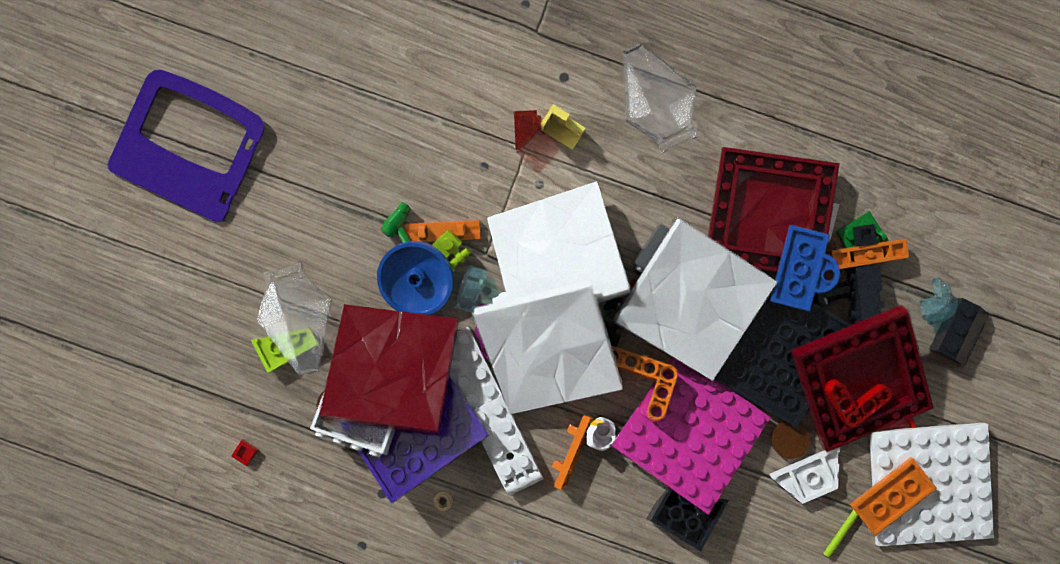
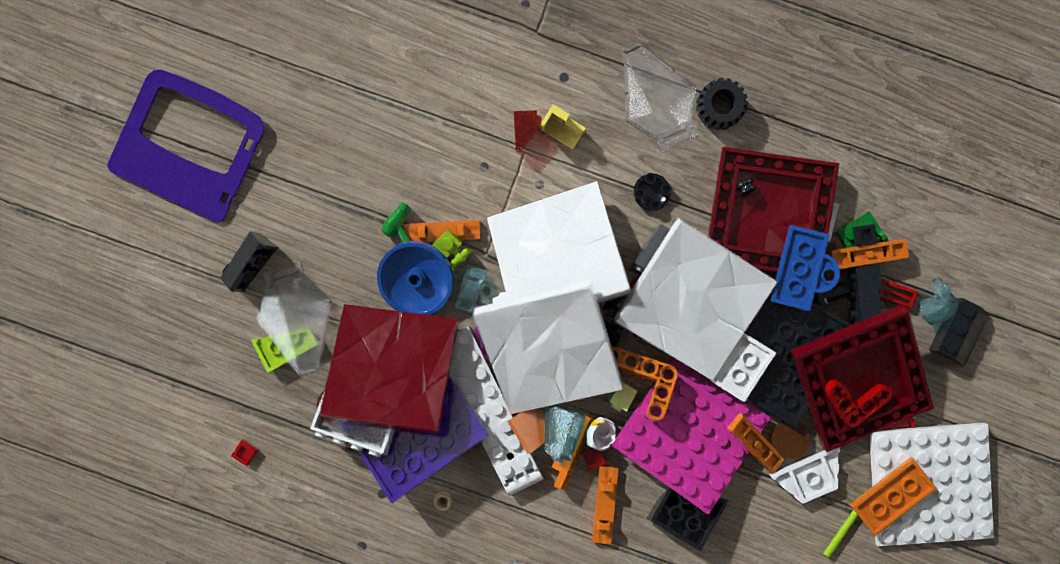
none -> black wedge [220,231,278,292]
none -> orange tile [507,408,557,454]
none -> clear light blue slope [545,404,586,462]
none -> red tile [582,448,606,470]
none -> orange hinge [592,465,619,545]
none -> yellowish green brick [609,382,637,412]
none -> black dish [633,173,672,211]
none -> black tyre [696,78,748,130]
none -> white plate [710,333,776,402]
none -> orange hinge [727,413,784,474]
none -> black bush [737,179,757,196]
none -> red tile [879,279,919,309]

